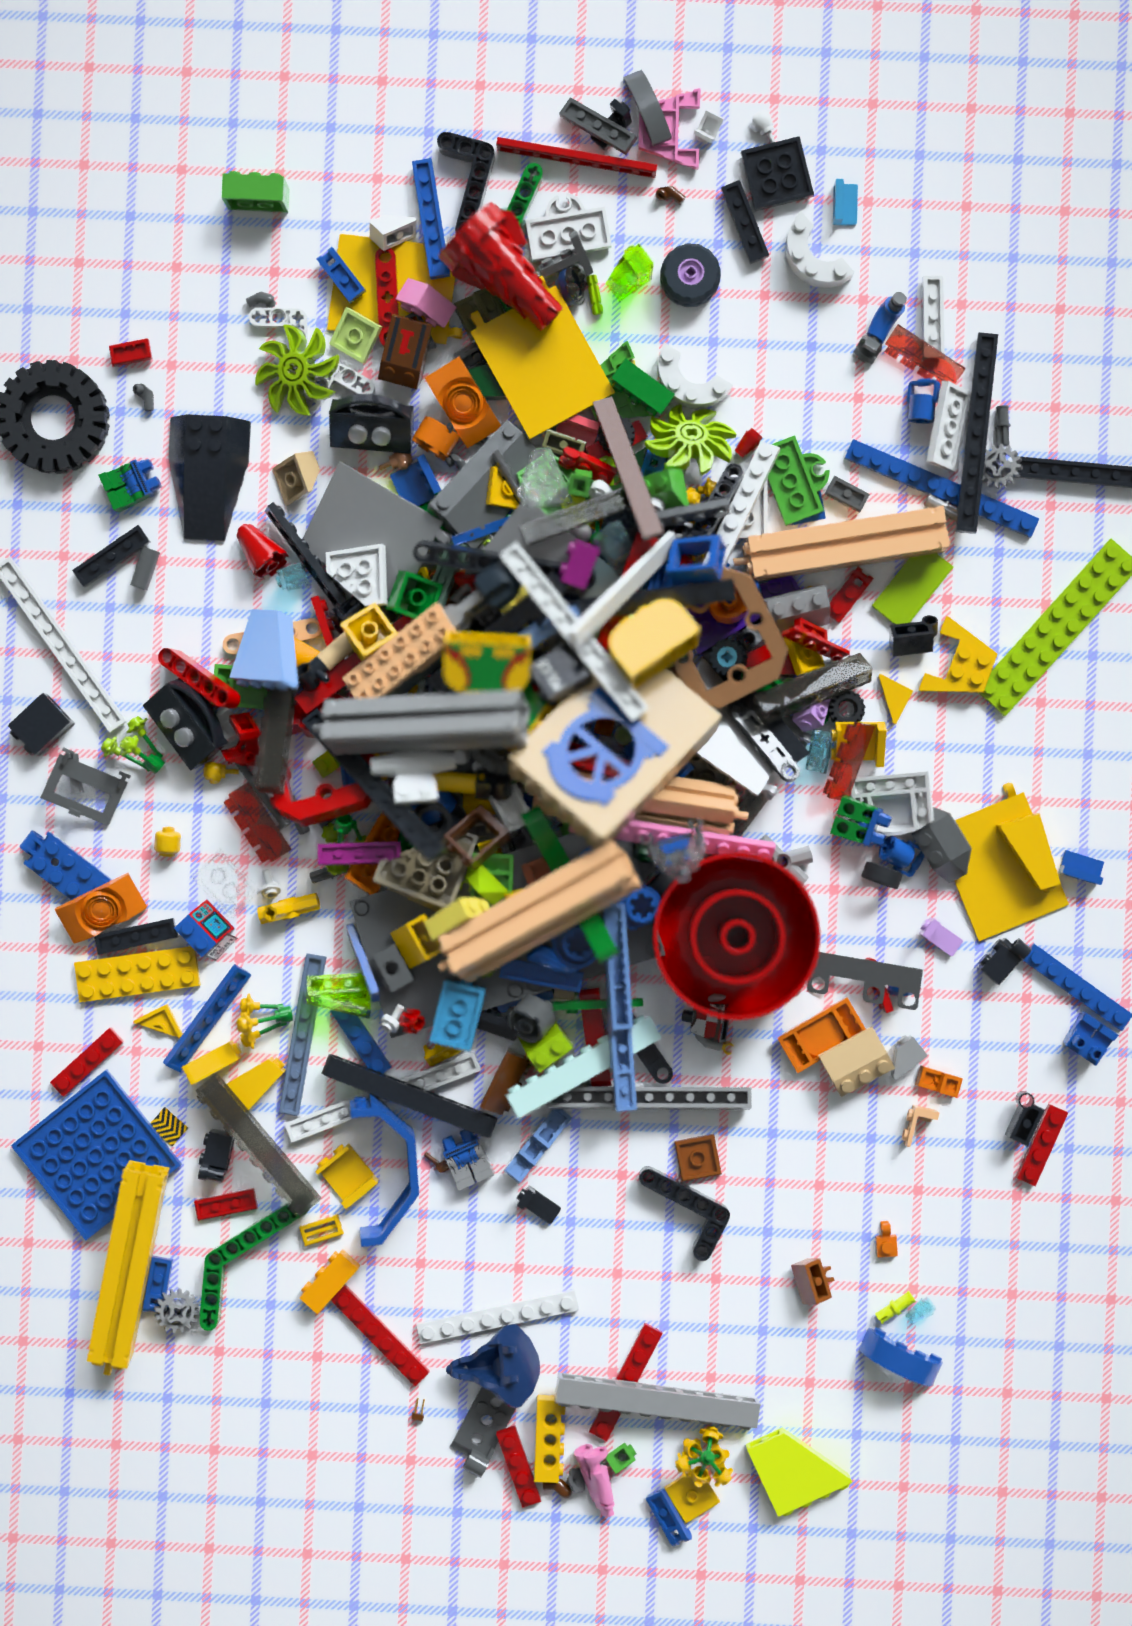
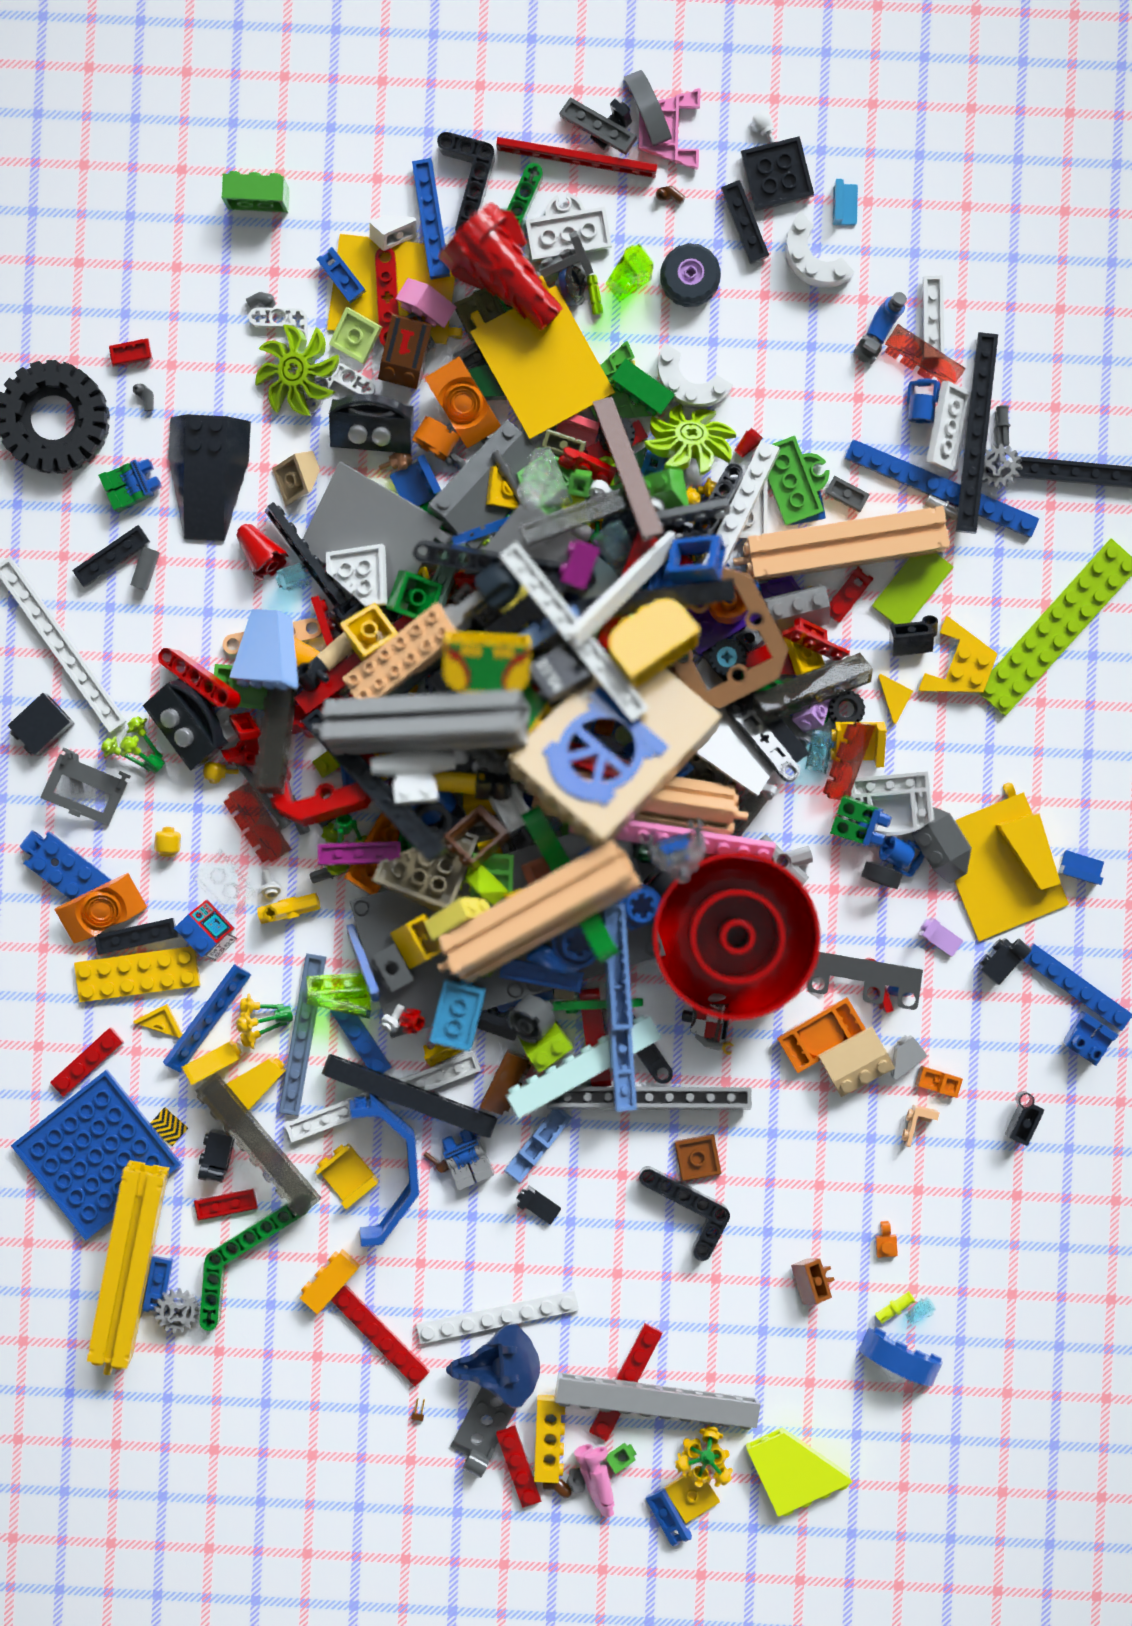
yellow tile [299,1214,344,1247] -> none
white bracket [693,109,725,144] -> none
red plate [1016,1103,1069,1187] -> none

